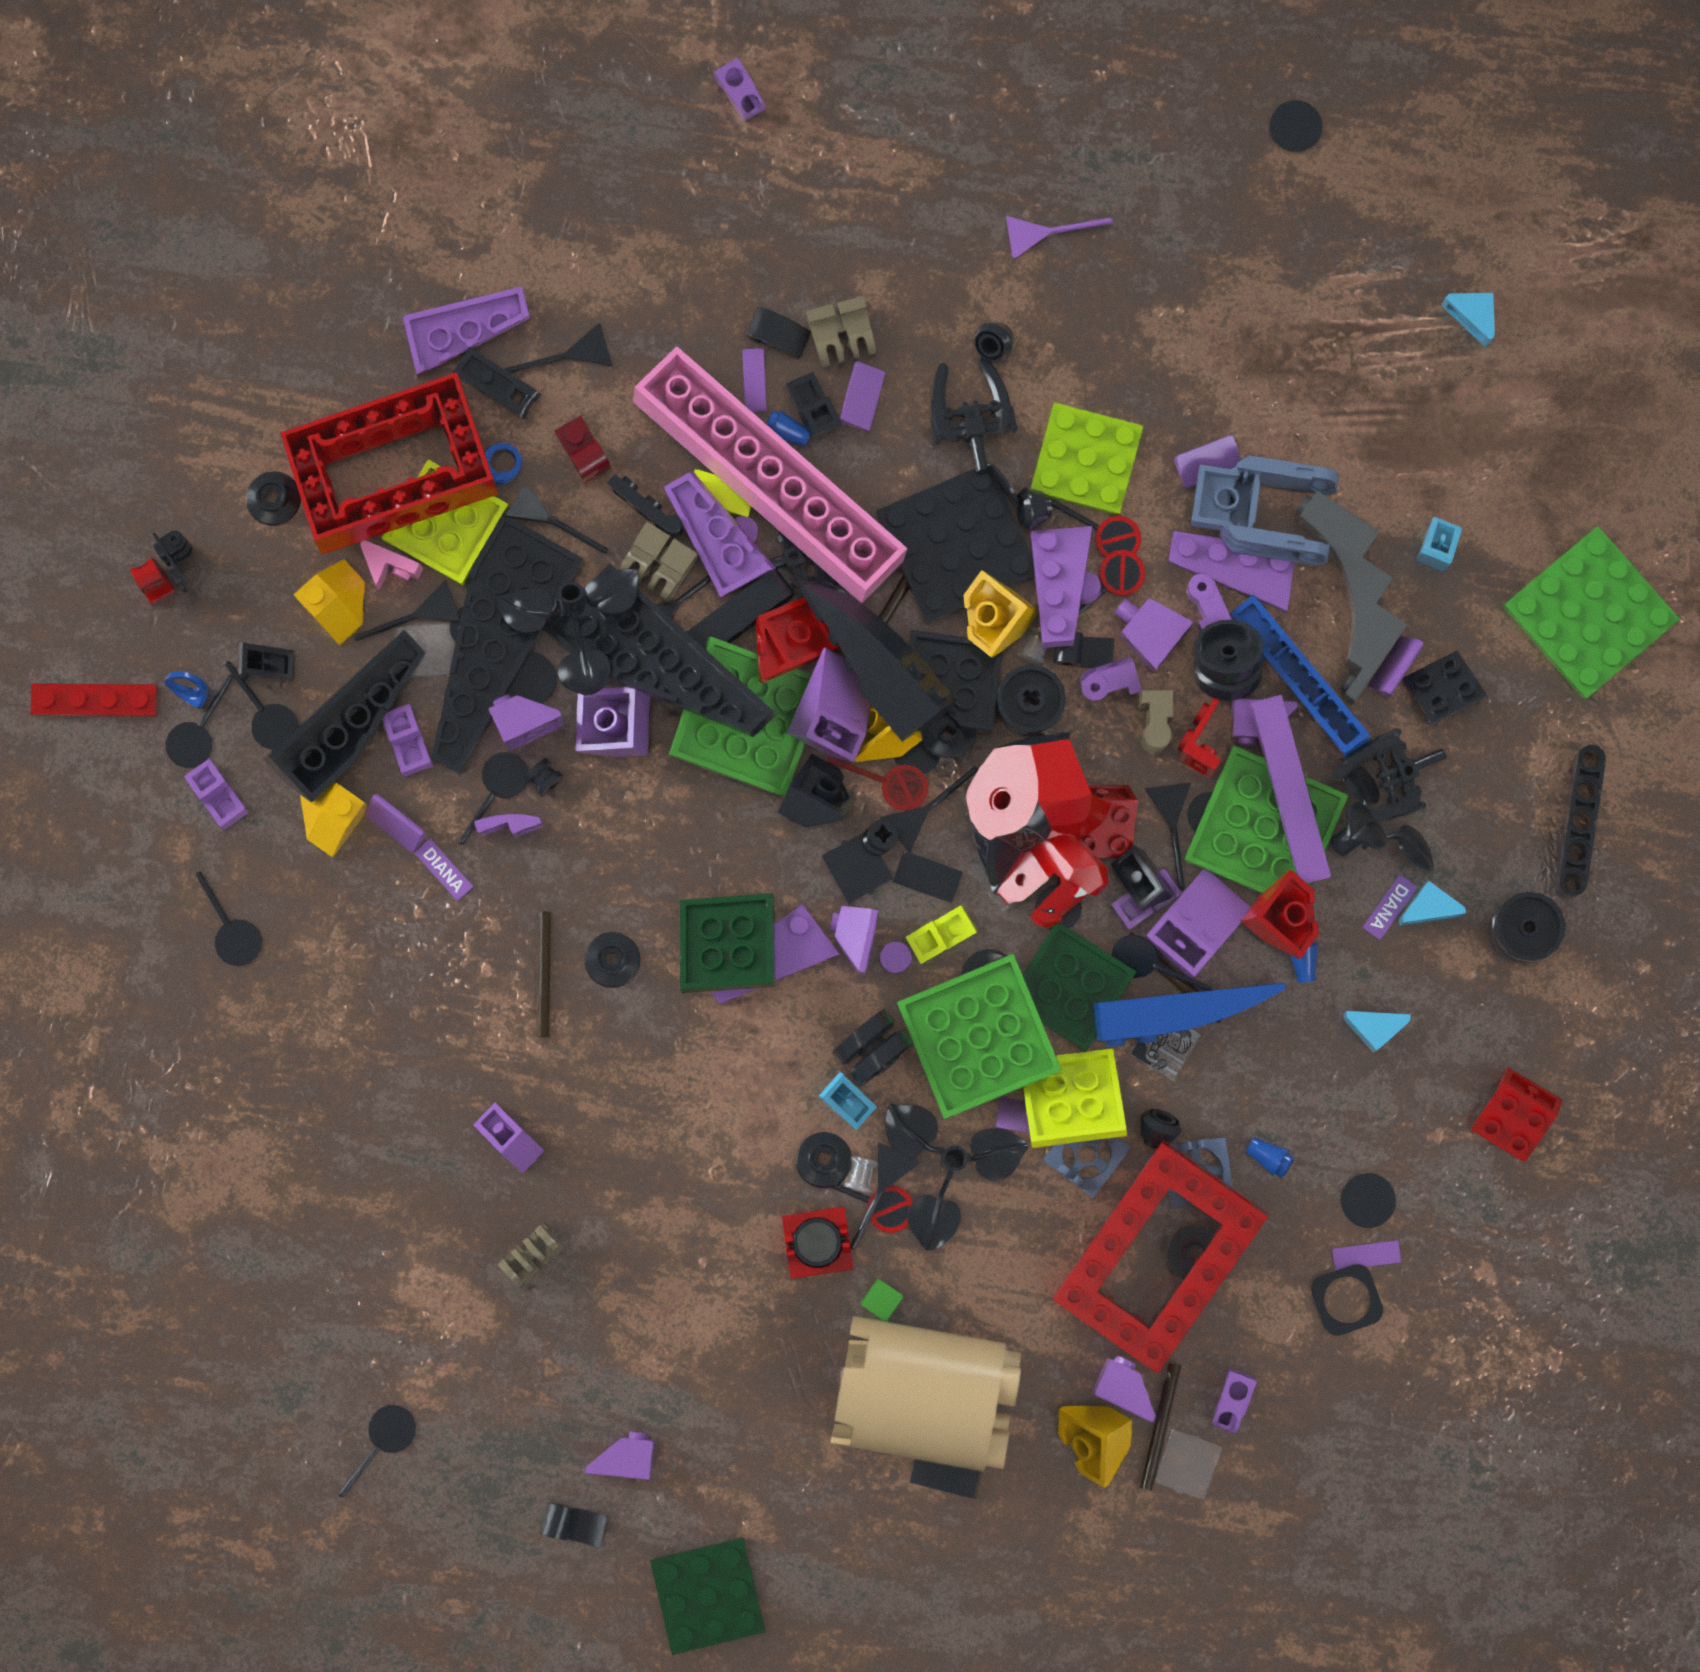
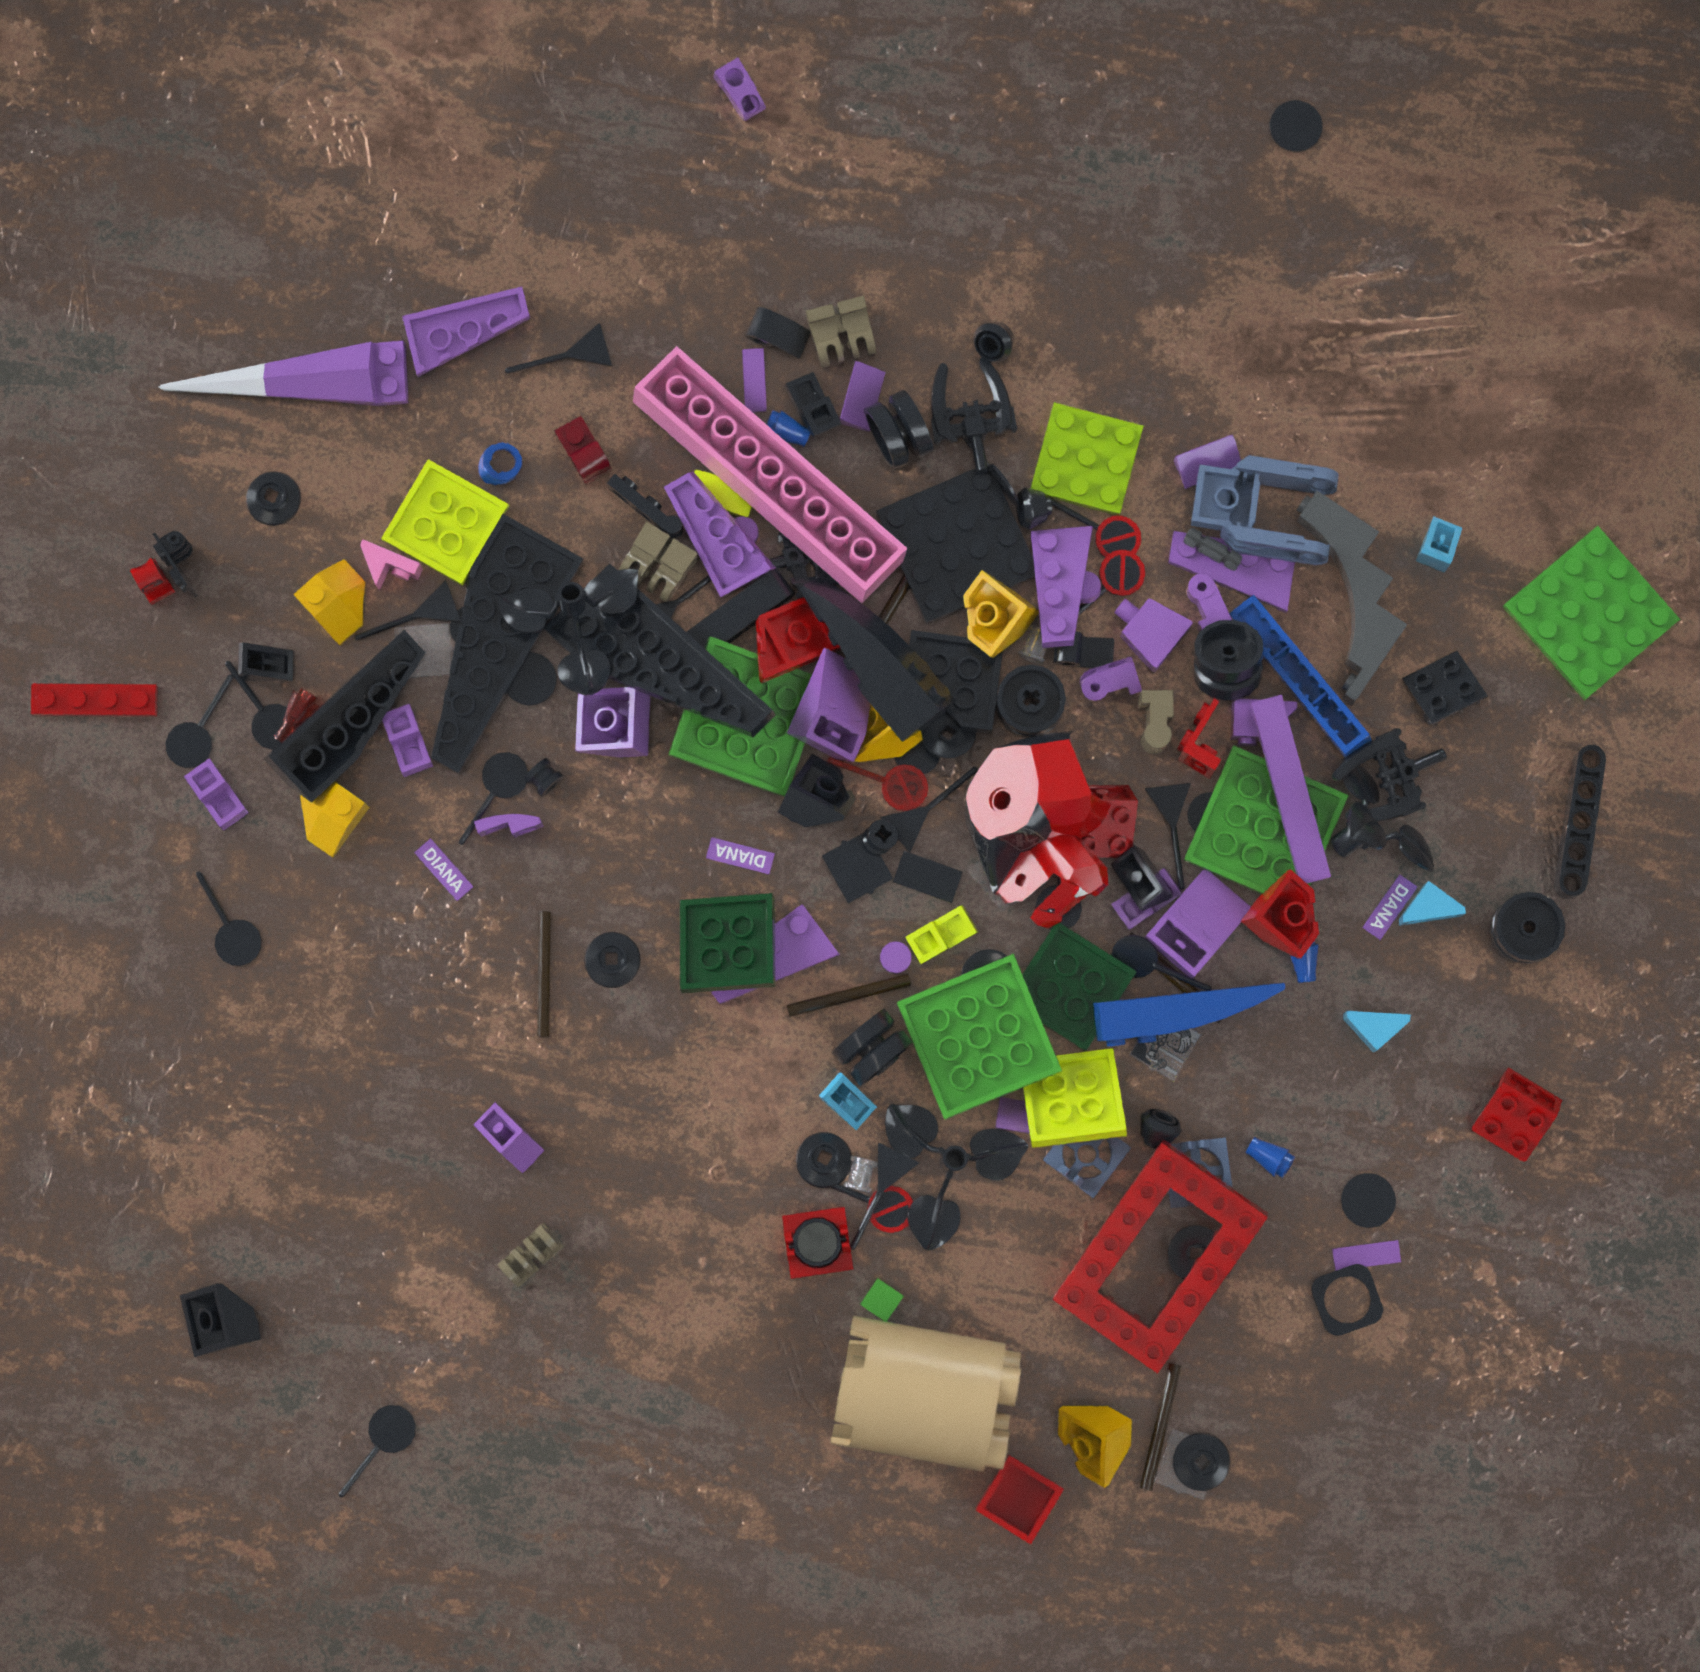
blue piece [164,671,209,708] -> none
red brick [280,372,499,555] -> none
medium lavender slope [365,794,427,853] -> none
black plate [452,347,542,421] -> none
medium lavender slope [489,695,566,751] -> none
black piece [505,483,608,553] -> none
black panel [540,1502,607,1547] -> none
medium lavender slope [586,1431,655,1480] -> none
dark green plate [650,1537,766,1655] -> none
medium lavender slope [830,906,878,978] -> none
black slope [909,1459,982,1499] -> none
medium lavender piece [1006,216,1113,261] -> none
medium lavender slope [1091,1356,1156,1422] -> none
medium lavender leg [1211,1367,1257,1434] -> none
medium lavender slope [1368,636,1424,699] -> none
medium azure slope [1441,293,1495,347] -> none
none -> medium lavender plate [159,340,409,406]
none -> black slope [180,1283,261,1357]
none -> clear red cone [274,688,319,742]
none -> medium lavender sticker [706,837,775,874]
none -> dark brown piece [787,974,911,1017]
none -> black wheel [864,390,934,470]
none -> red piece [975,1454,1064,1545]
none -> black piece [1173,1433,1230,1491]
none -> dark grey axle [1183,528,1242,571]

